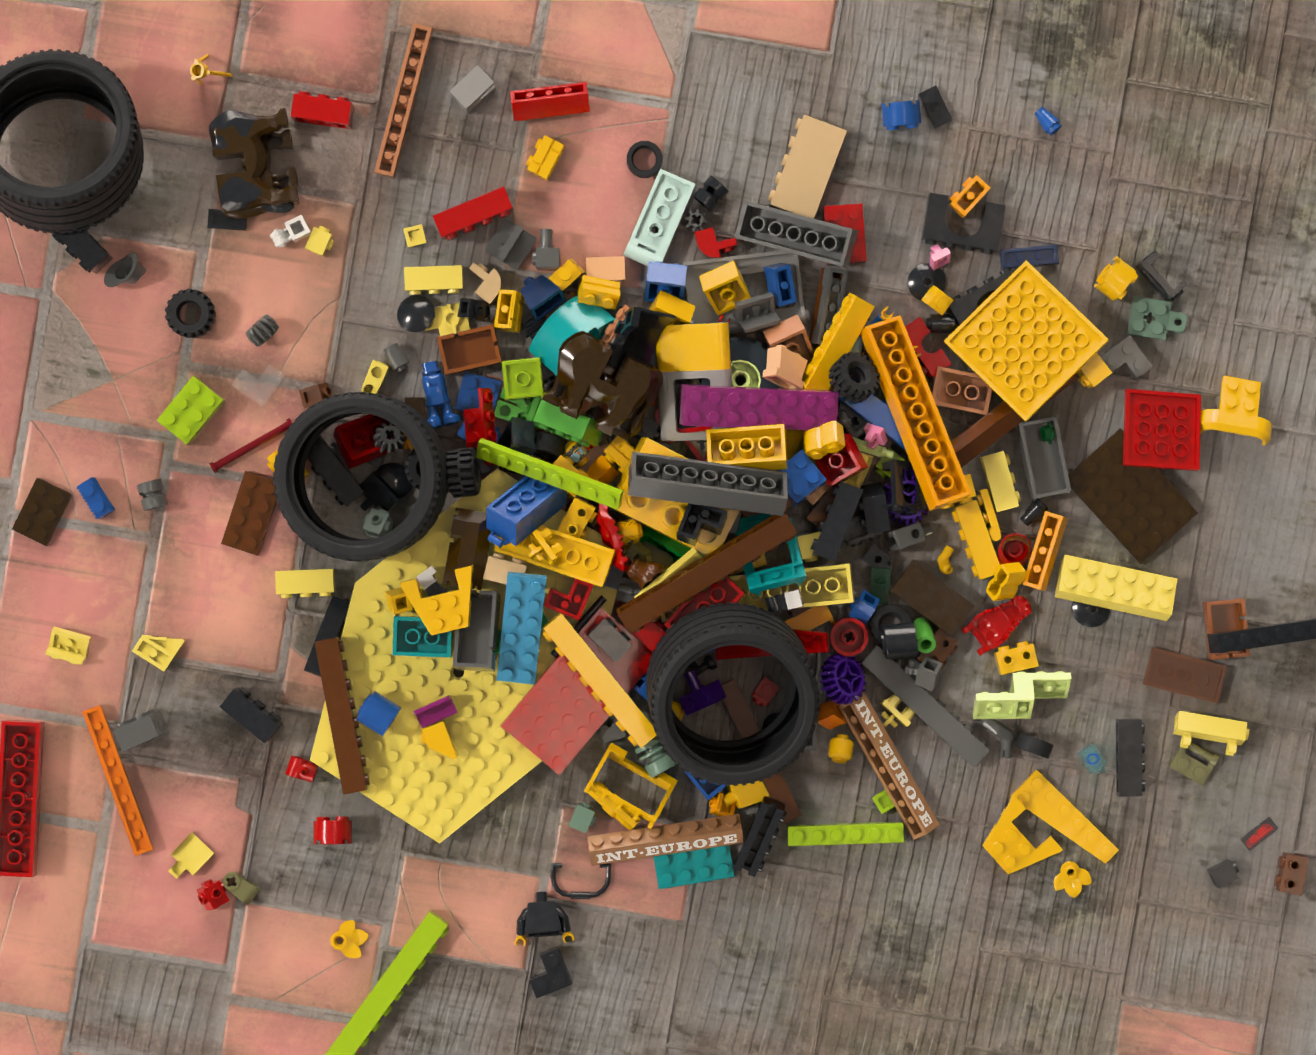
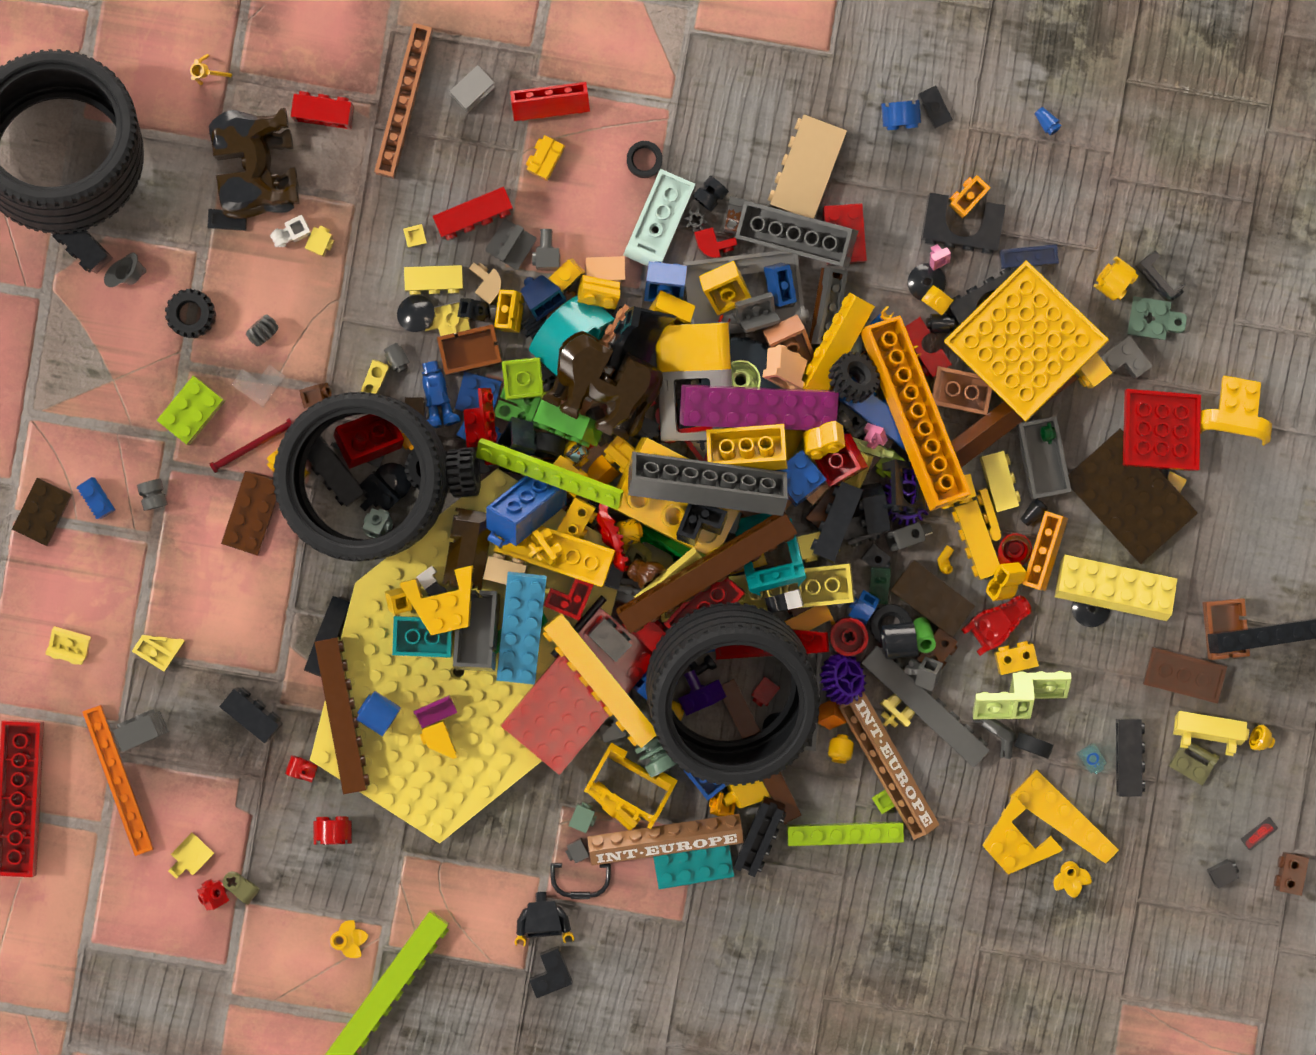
light yellow brick [275,569,336,598] -> none
dark grey gear [373,422,407,455] -> none
none -> dark grey plate [565,838,589,864]
none -> leg [723,196,747,234]
none -> yellow tile [1167,471,1187,493]
none -> yellow brick [1249,724,1275,751]

